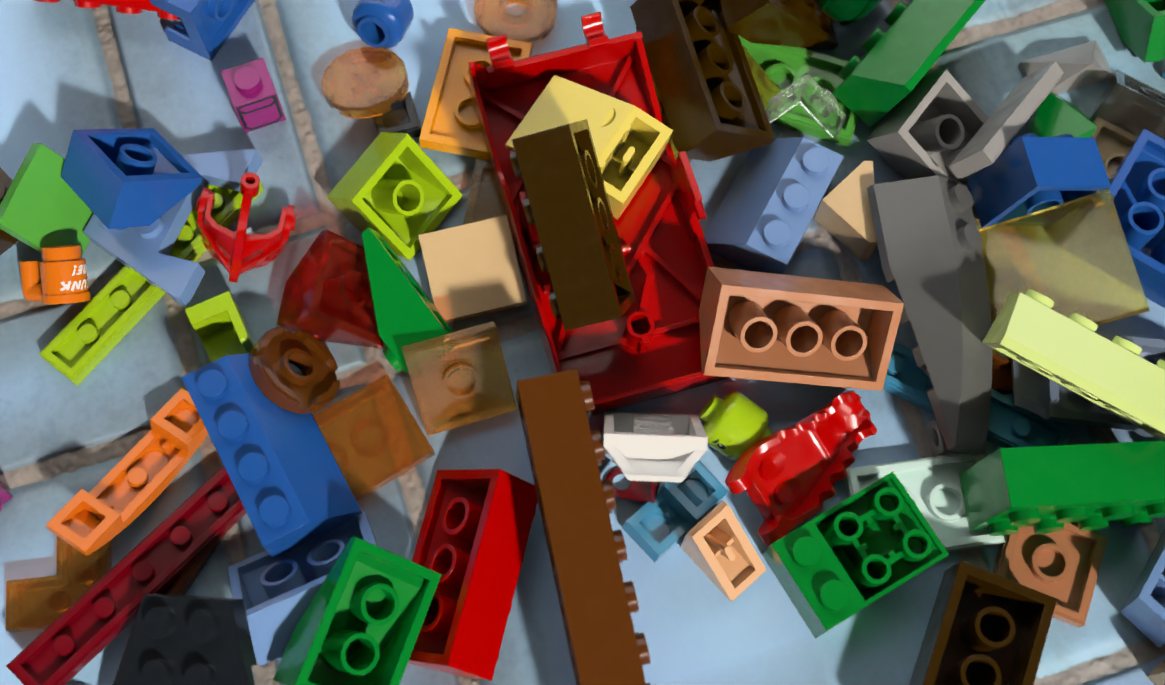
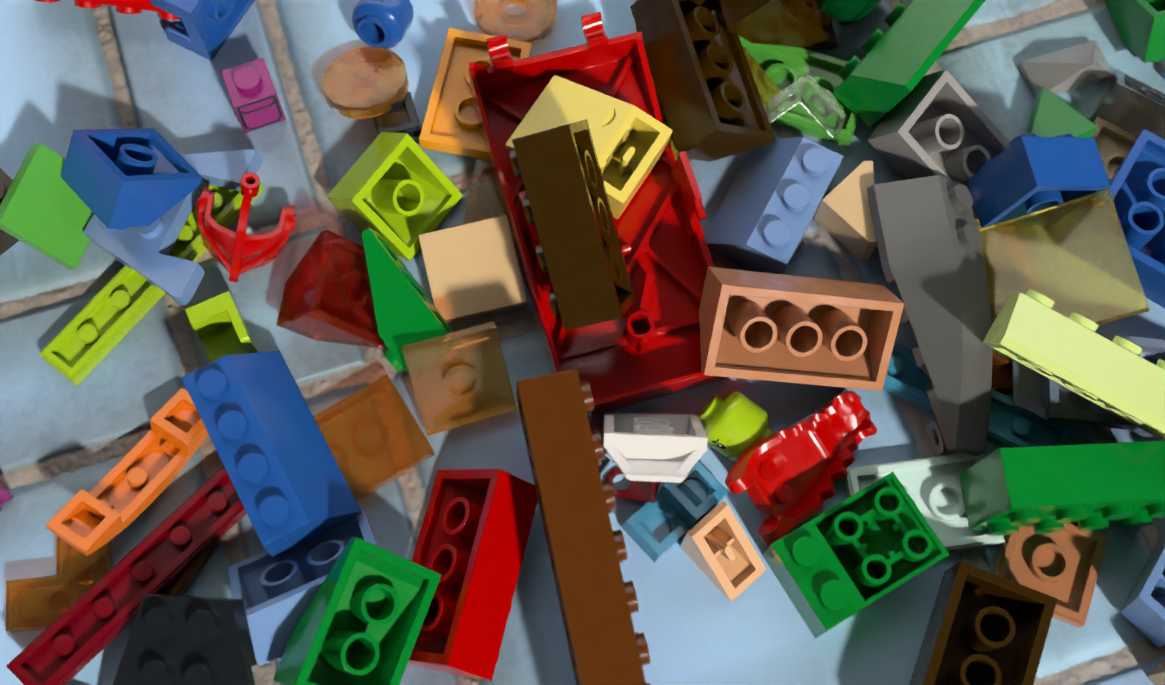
orange piece [19,245,91,305] -> none
reddish brown tile [249,327,340,414] -> none
light grey tile [948,61,1064,179] -> none

